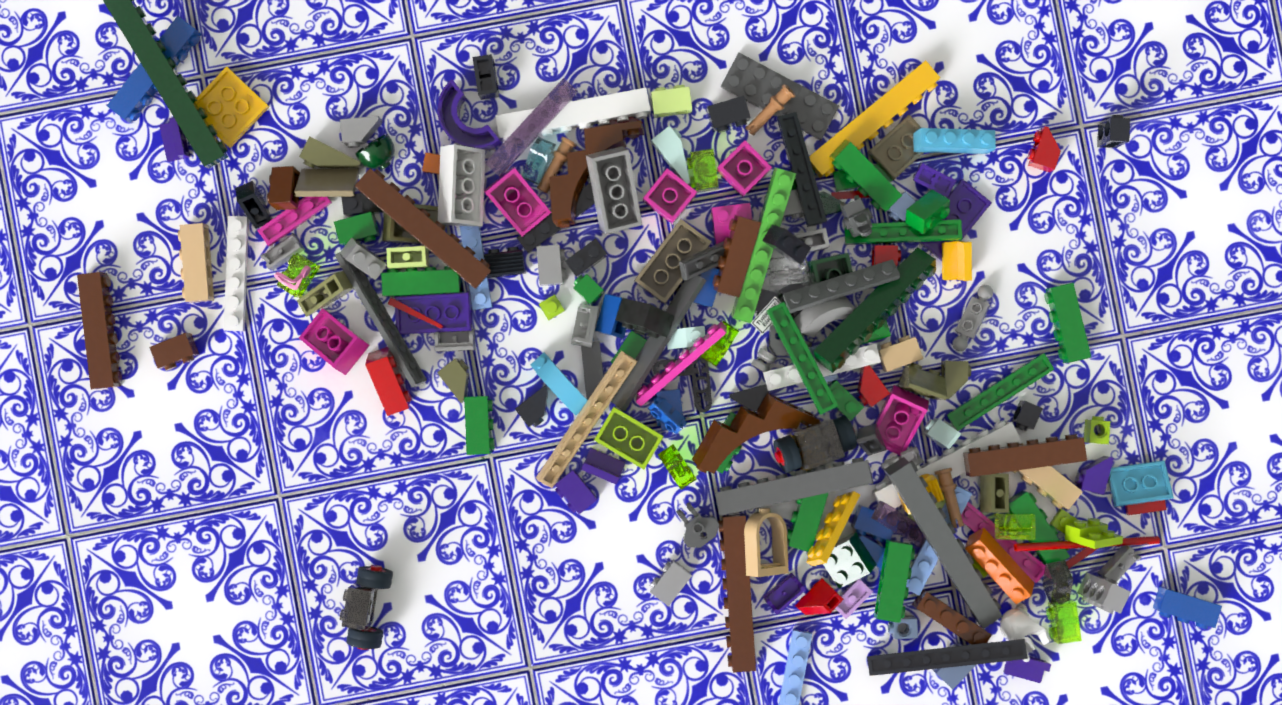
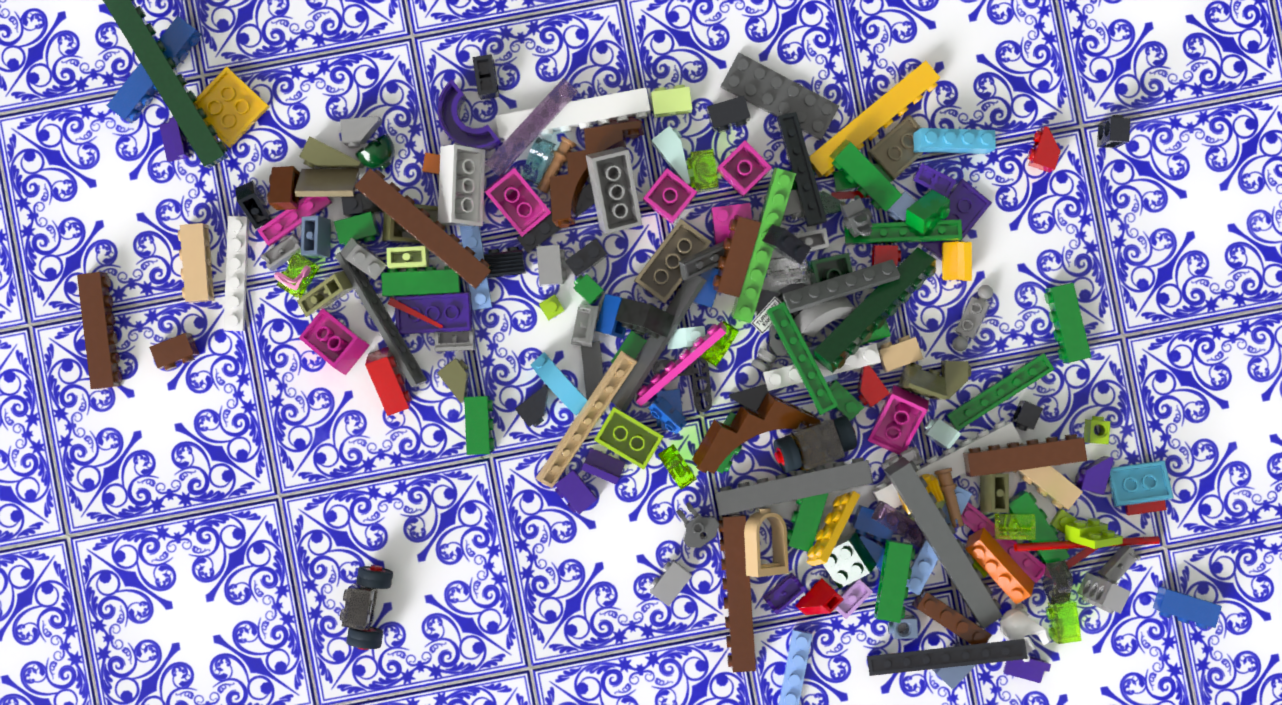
medium nougat pin [745,84,796,136] -> none
dark grey slope [857,423,887,456] -> none
none -> sand blue brick [301,216,331,259]

